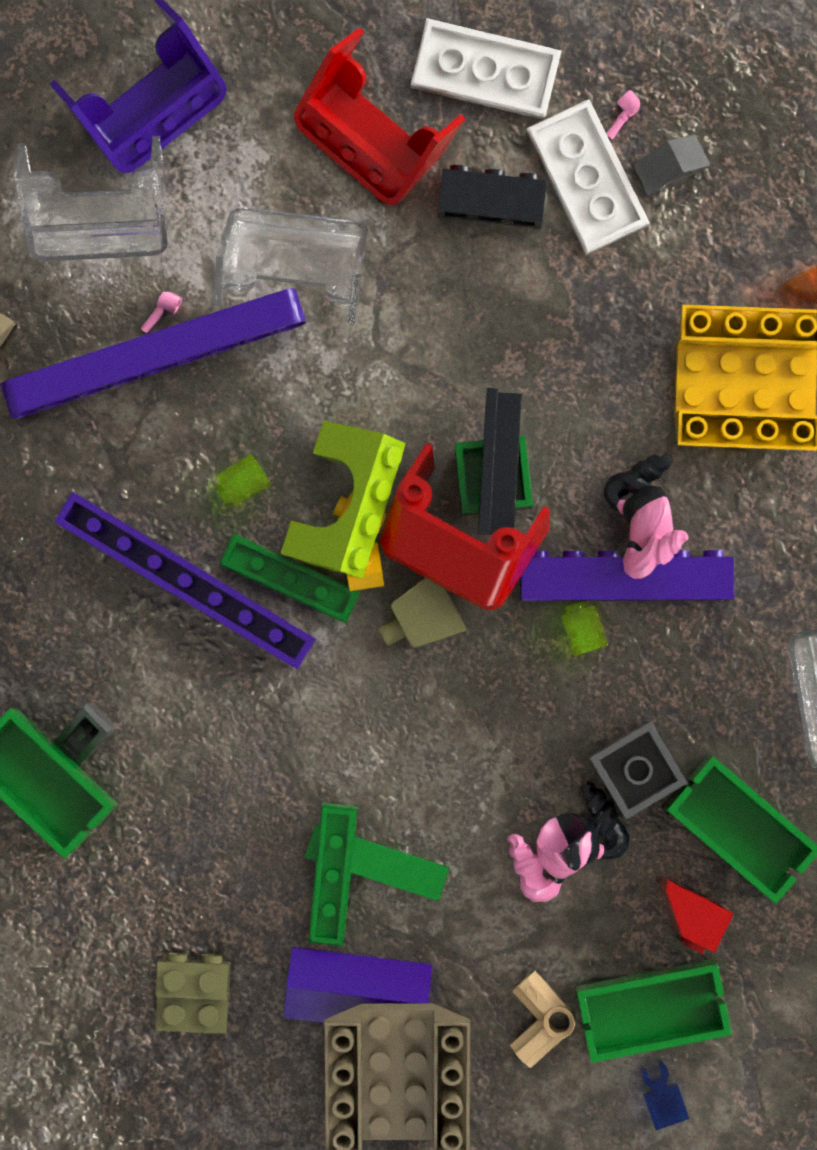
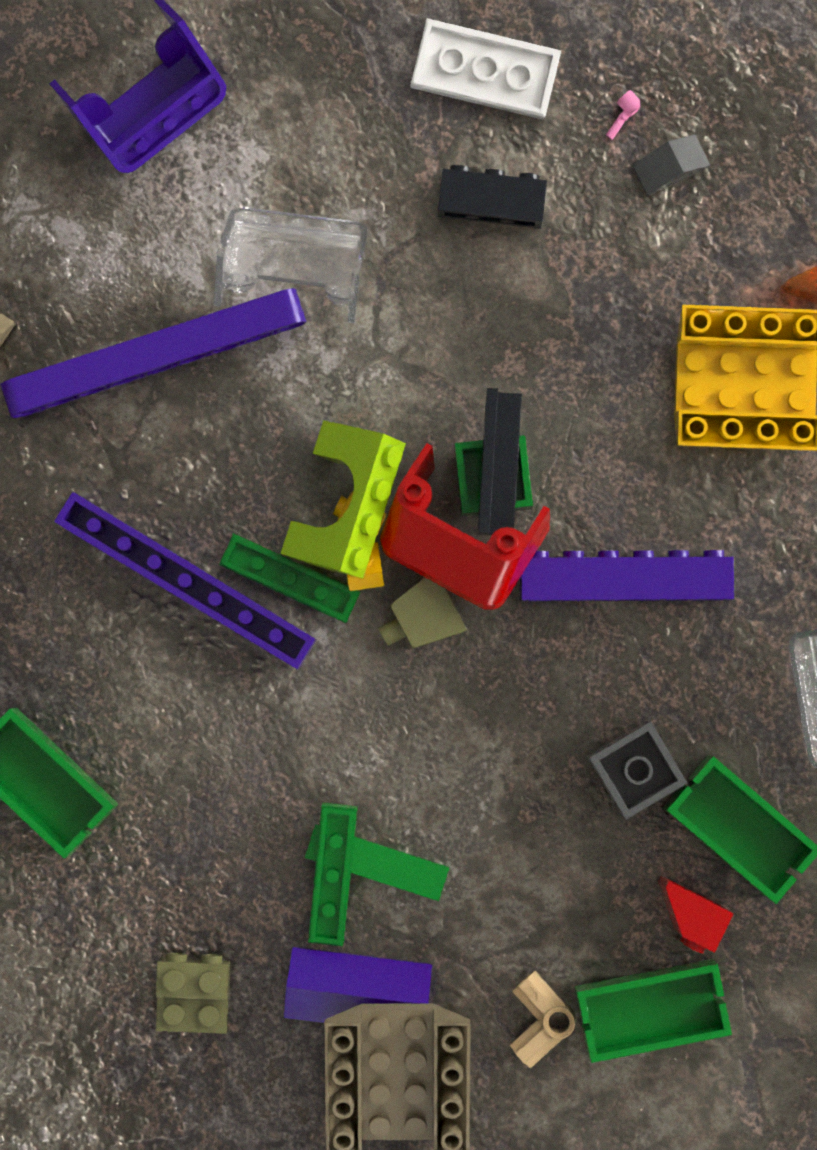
clear windscreen [14,136,168,261] -> none
dark grey slope [54,703,118,766] -> none
bright pink hand [141,292,182,333] -> none
clear neon green brick [215,453,272,508] -> none
red windscreen [294,27,466,205] -> none
hair [507,782,630,902] -> none
white tile [526,99,649,255] -> none
clear neon green brick [559,601,608,657] -> none
hair [604,453,689,579] -> none
clear blue plate [640,1061,689,1130] -> none

